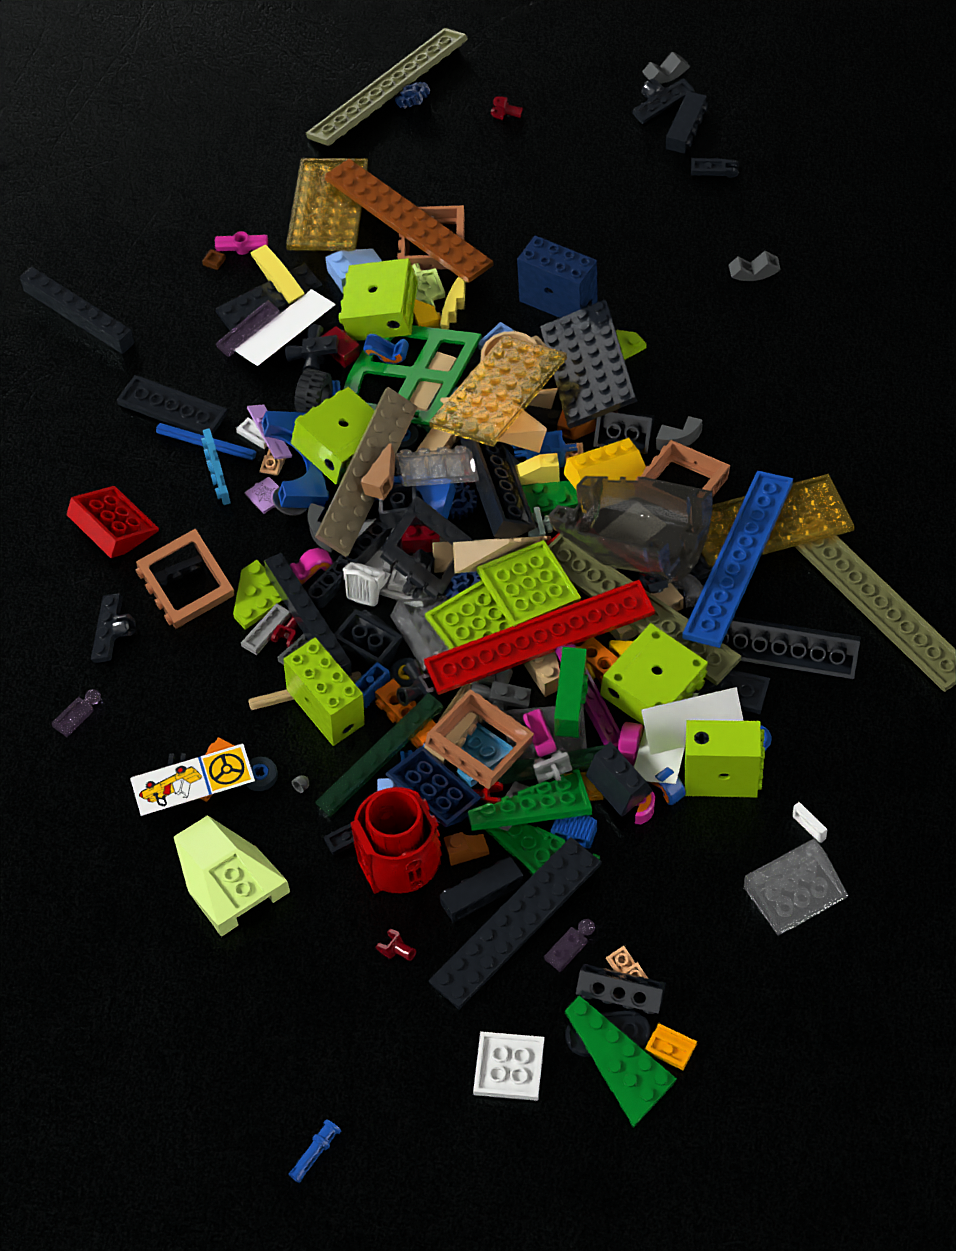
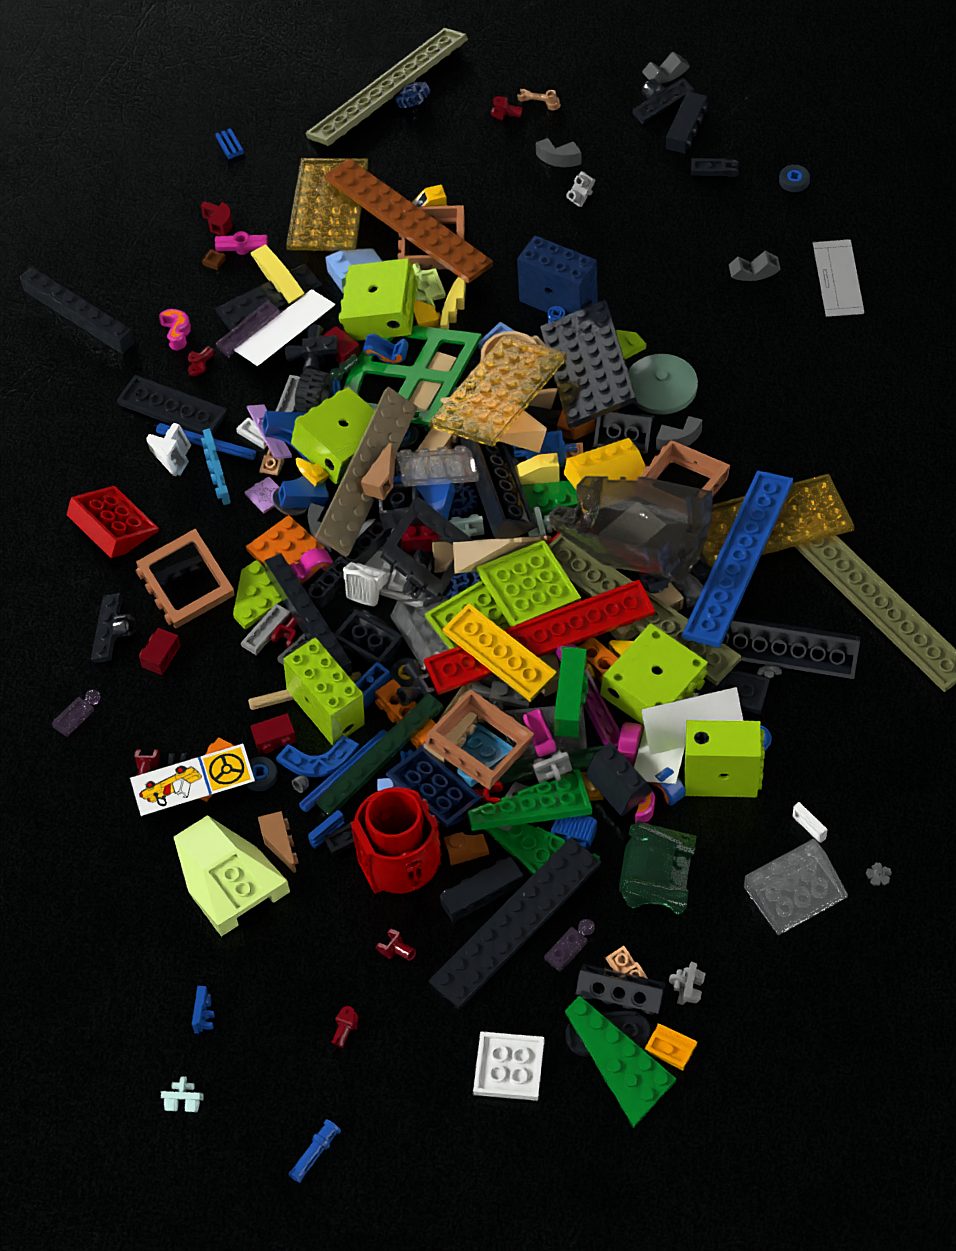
none -> dark red piece [135,749,160,776]
none -> dark red brick [139,628,181,675]
none -> white piece [147,423,191,476]
none -> dark pink animal [159,309,191,350]
none -> light aqua hips [161,1076,204,1112]
none -> dark red piece [188,346,215,376]
none -> blue plate [192,986,215,1034]
none -> dark red brick [201,201,233,236]
none -> blue tile [215,128,244,159]
none -> orange plate [246,515,325,566]
none -> dark red brick [250,713,297,755]
none -> medium nougat slope [258,811,299,873]
none -> light grey plate [276,375,300,412]
none -> blue plate [276,735,359,777]
none -> yellow plate [296,458,330,487]
none -> blue axle [299,730,390,812]
none -> blue tile [308,810,345,849]
none -> clear green pin [329,354,360,381]
none -> dark red piece [331,1006,359,1048]
none -> yellow slope [412,185,447,207]
none -> yellow plate [442,604,557,702]
none -> light aqua hips [449,514,484,537]
none -> medium nougat brick [517,89,561,110]
none -> dark grey brick [536,138,581,167]
none -> blue wheel [548,306,565,323]
none -> light grey hips [566,171,596,207]
none -> clear green piece [619,821,697,915]
none -> sand green dish [628,354,698,414]
none -> light grey hips [669,962,705,1005]
none -> dark grey plant [758,665,782,679]
none -> black bush [779,165,810,192]
none -> light grey sticker [813,240,864,316]
none -> dark grey plant [866,862,892,886]

